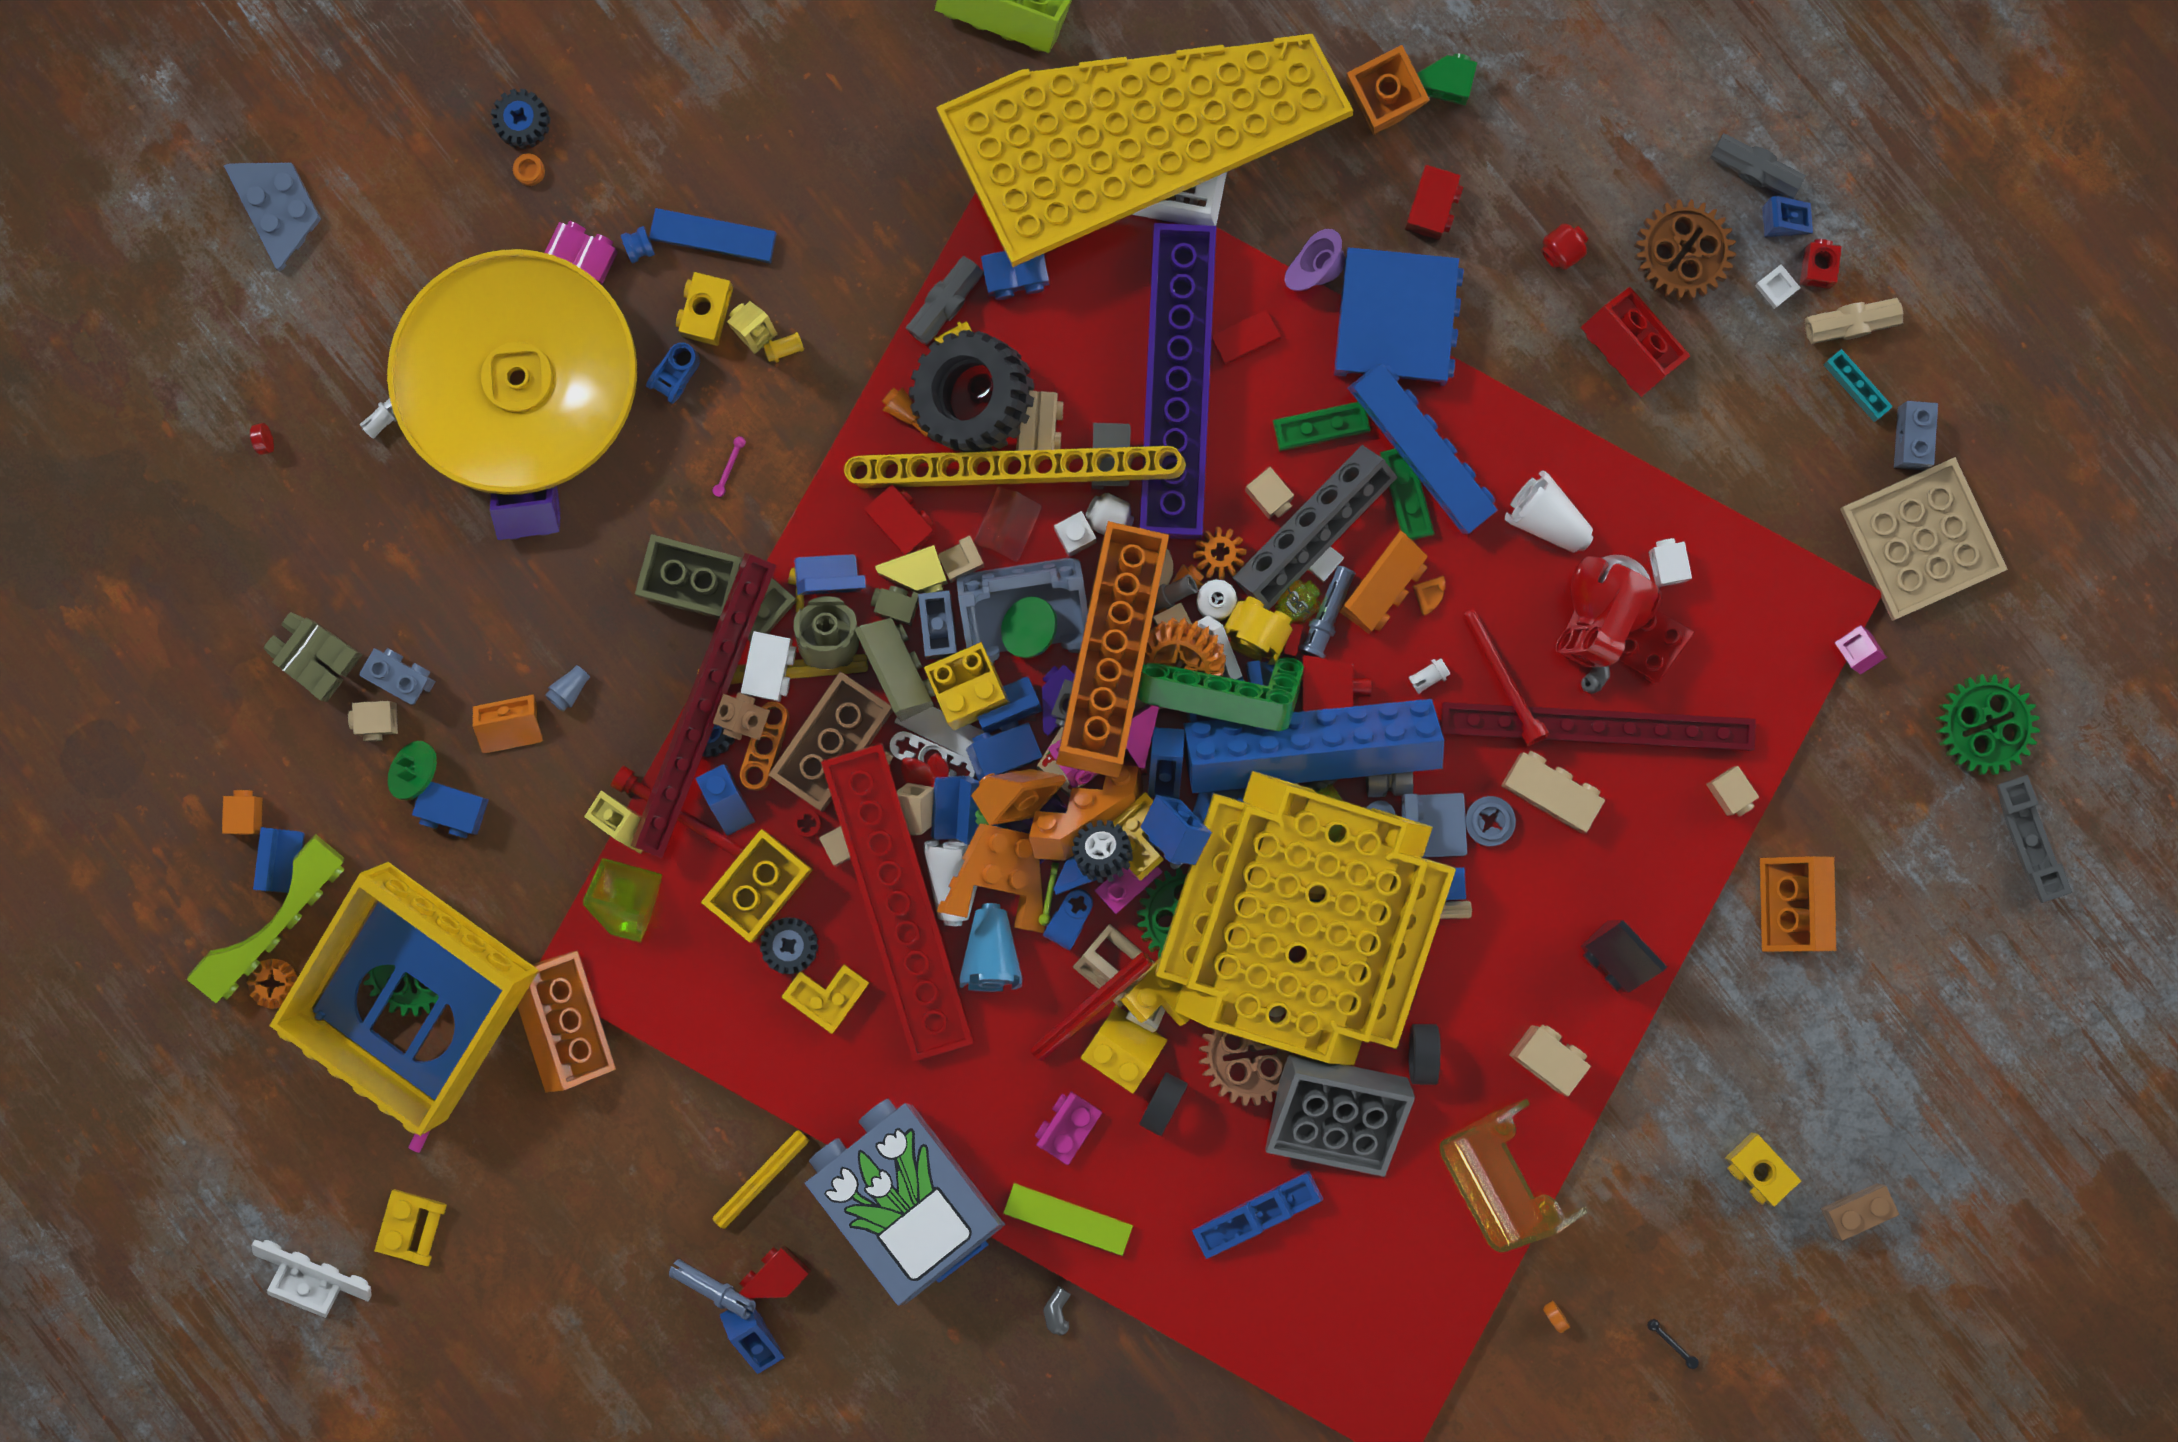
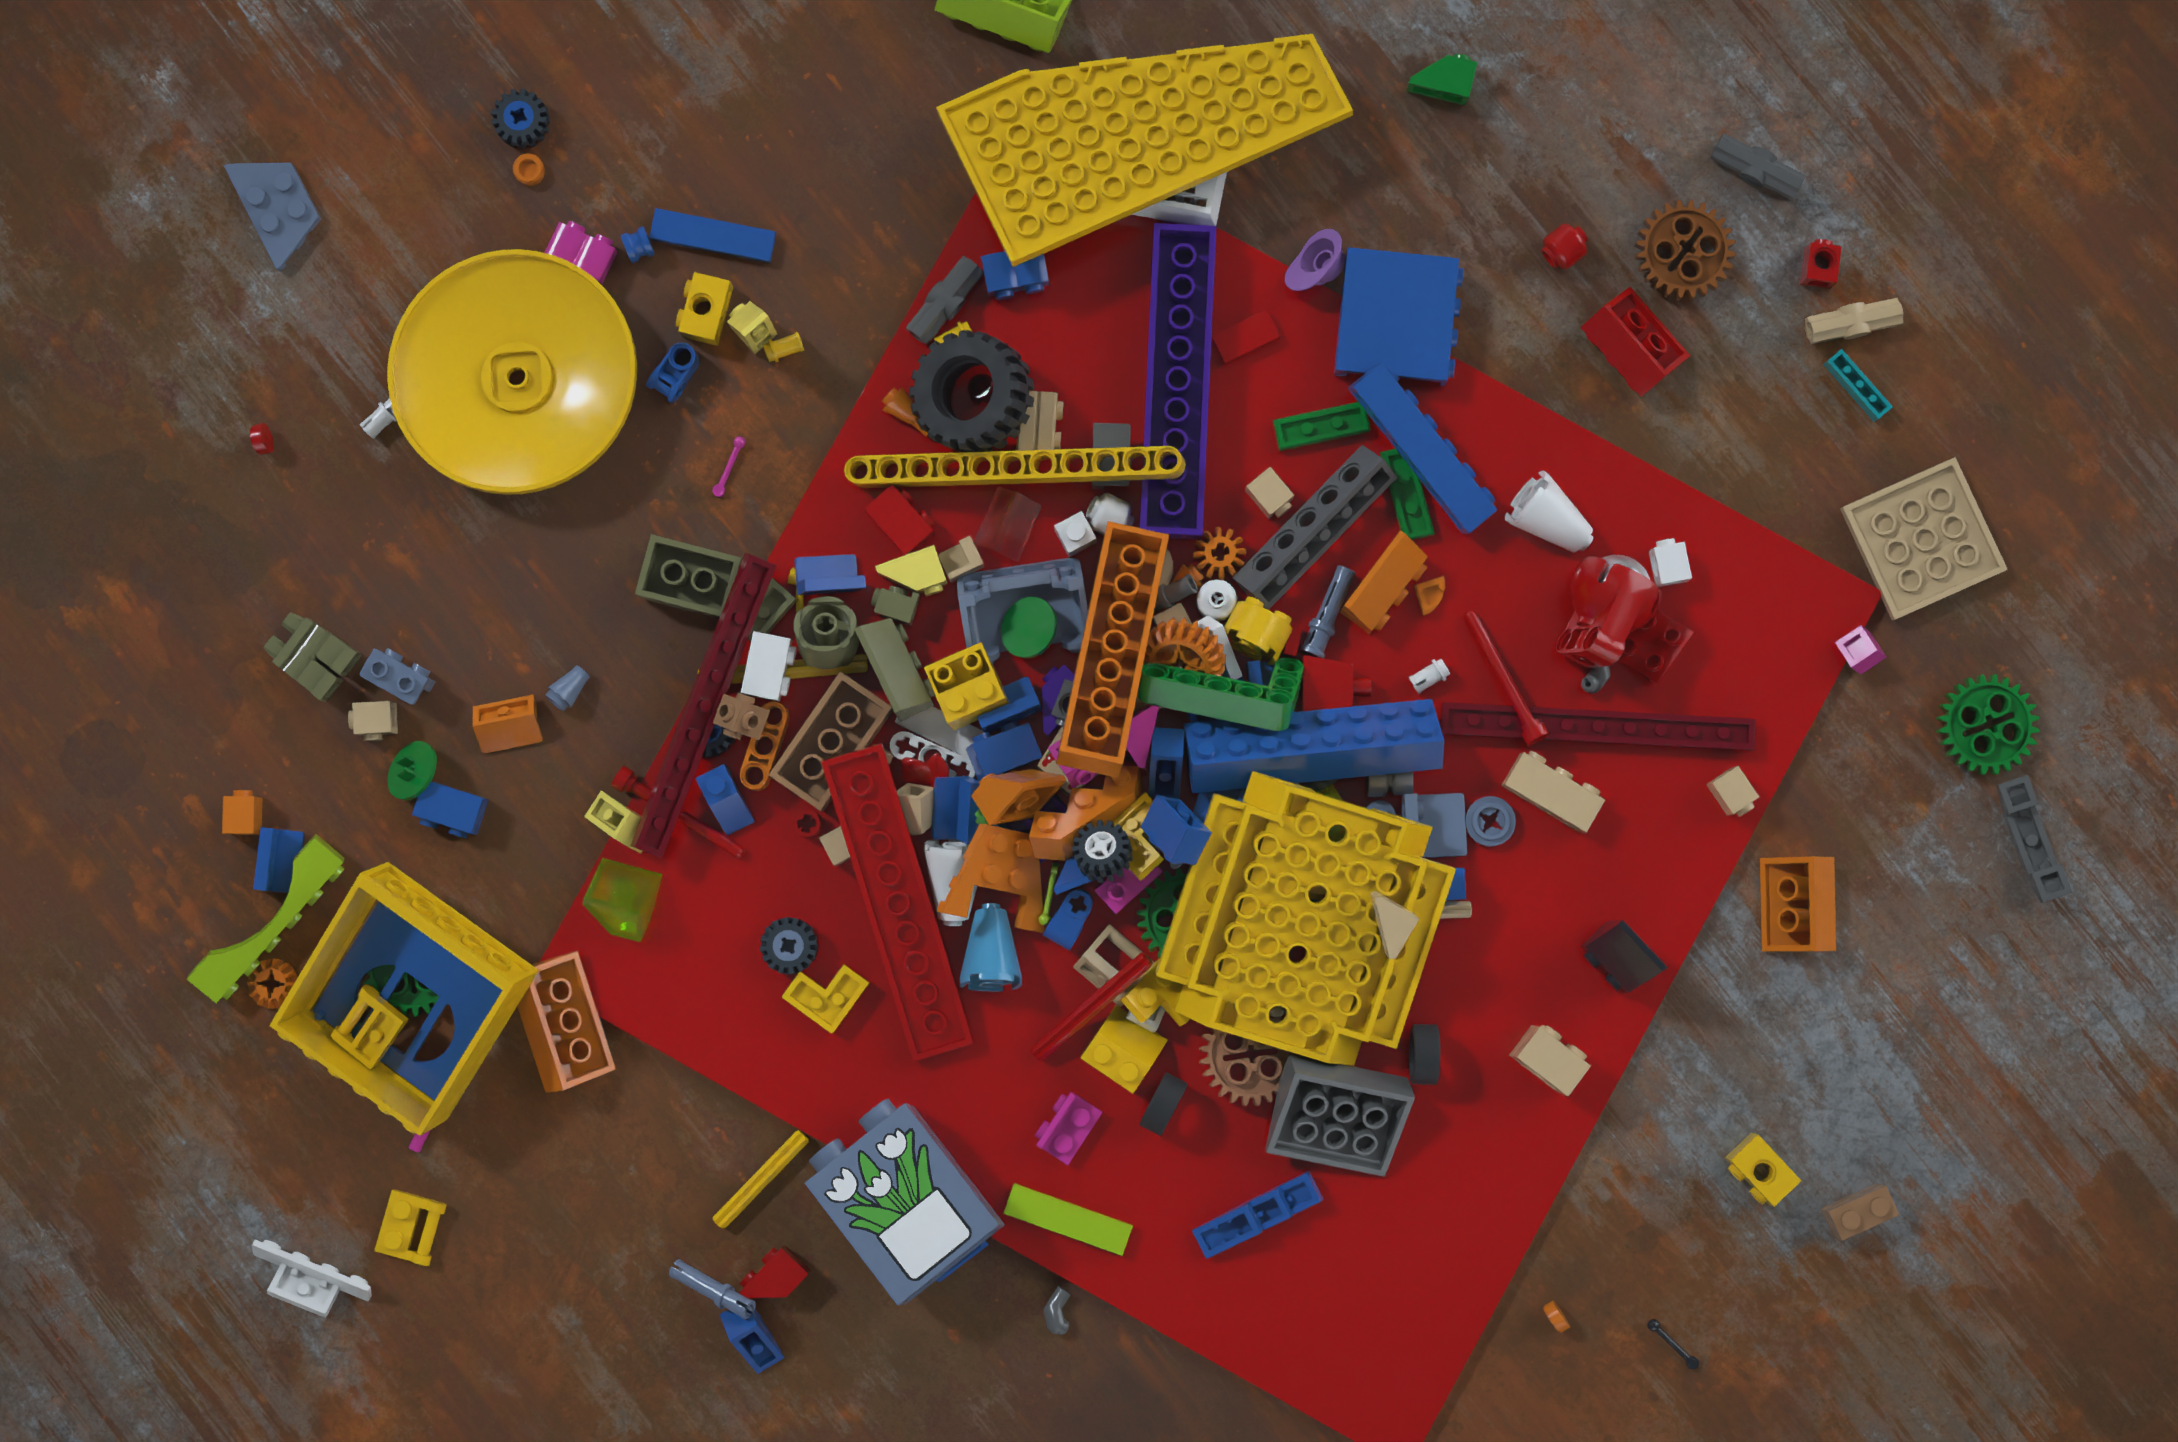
dark purple slope [490,486,560,540] -> none
yellow brick [701,829,813,942] -> none
sand blue brick [918,591,957,660] -> none
clear neon green head [1274,579,1321,625] -> none
white tile [1308,546,1344,582] -> none
orange slope [1346,45,1430,135] -> none
red brick [1405,165,1464,240] -> none
clear yellow windscreen [1440,1099,1588,1252] -> none
white plate [1755,264,1801,309] -> none
blue slope [1762,196,1813,237] -> none
sand blue brick [1894,401,1938,470] -> none
none -> yellow plate [331,985,409,1070]
none -> tan slope [1370,891,1419,959]

